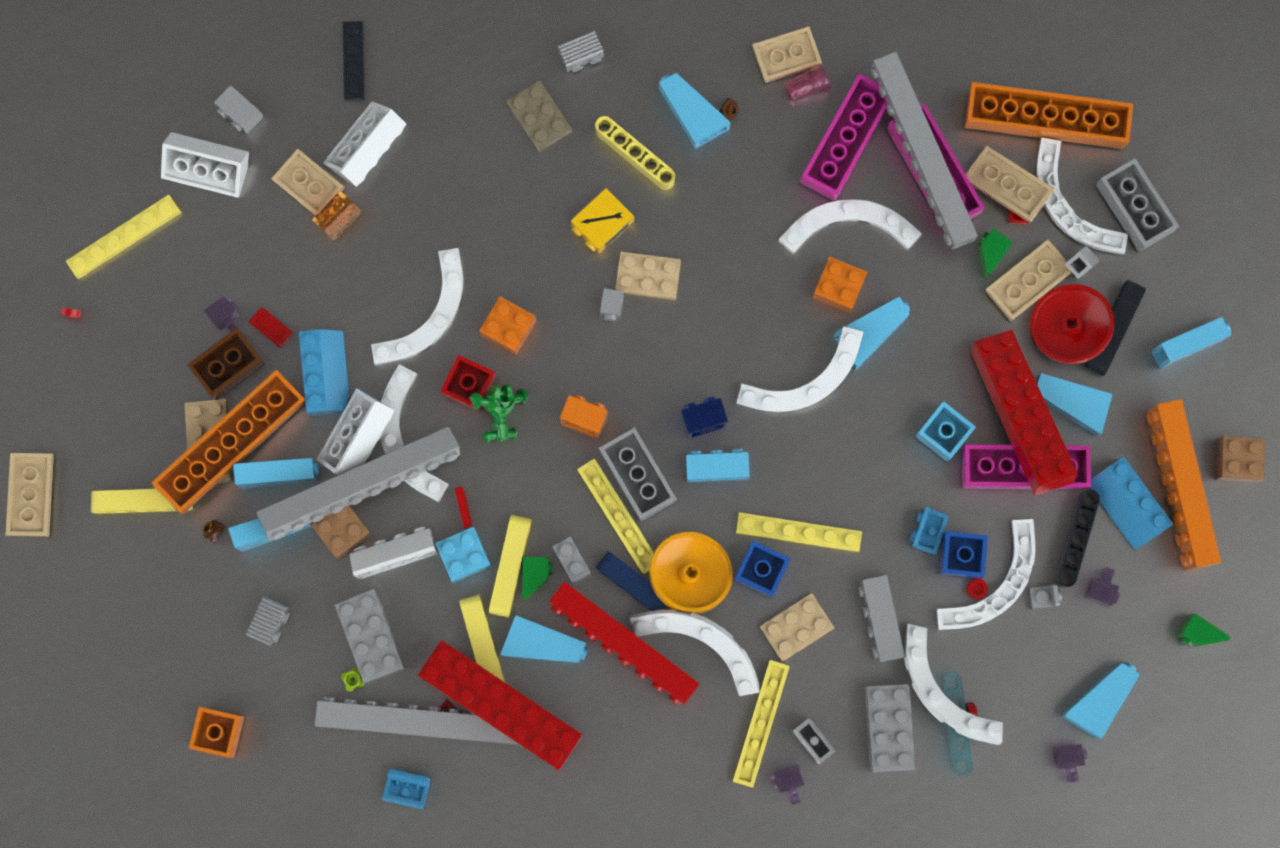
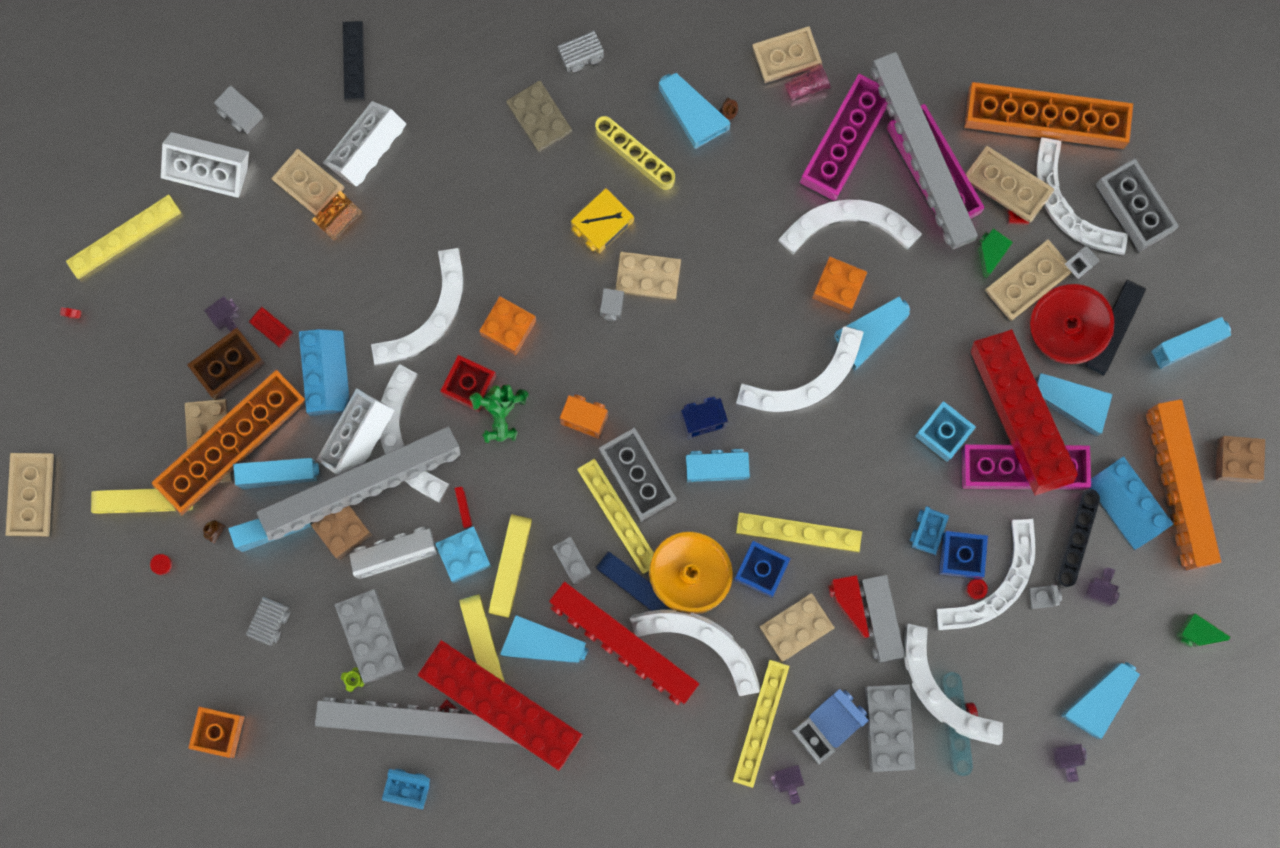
green slope [522,557,553,600] -> none
none -> red tile [150,554,172,575]
none -> medium blue bracket [809,689,869,748]
none -> red slope [828,575,869,639]

